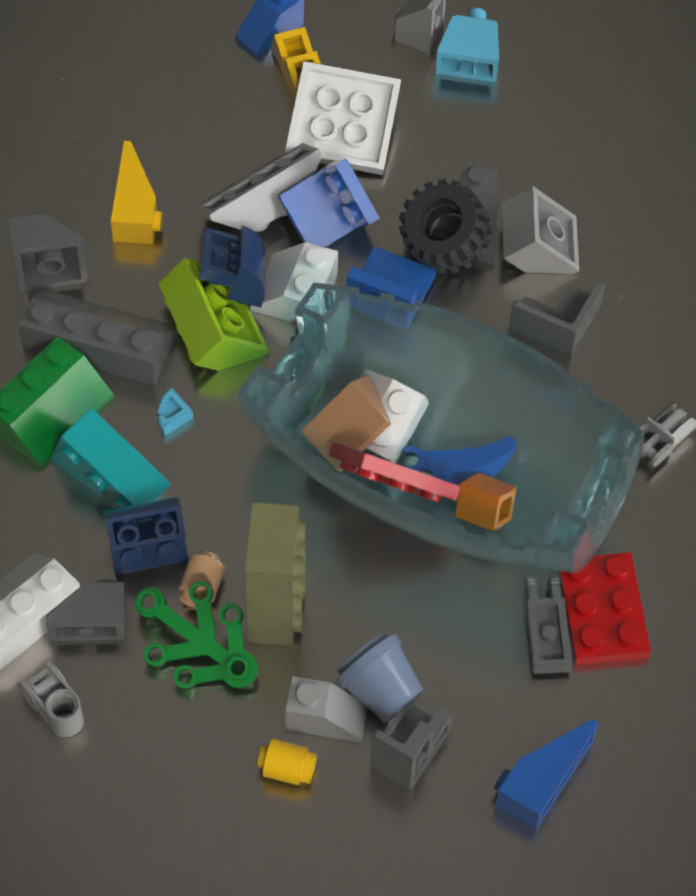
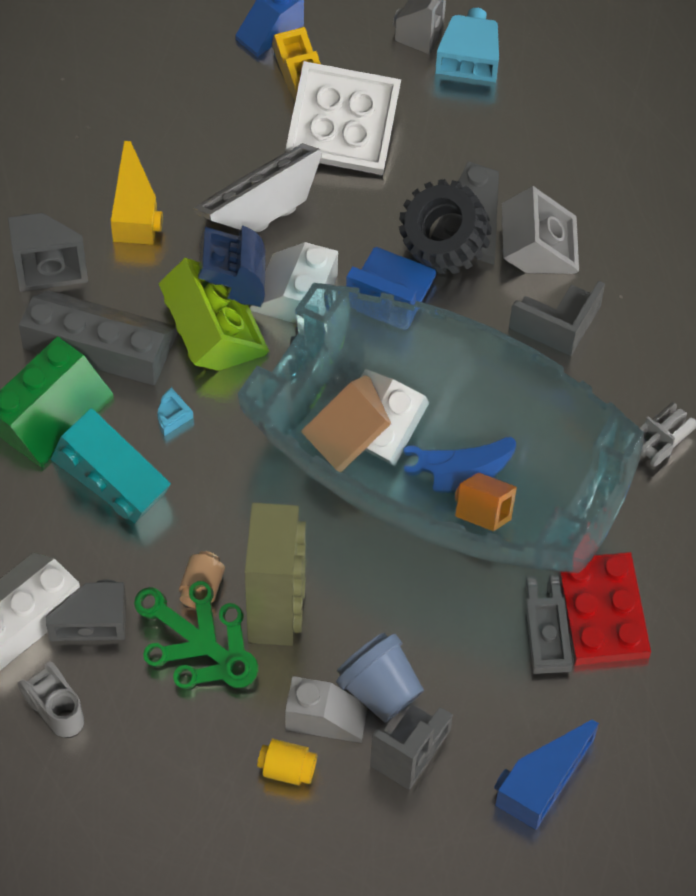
dark blue brick [104,497,188,575] -> none
bracket [278,158,379,247] -> none
plate [329,442,460,503] -> none

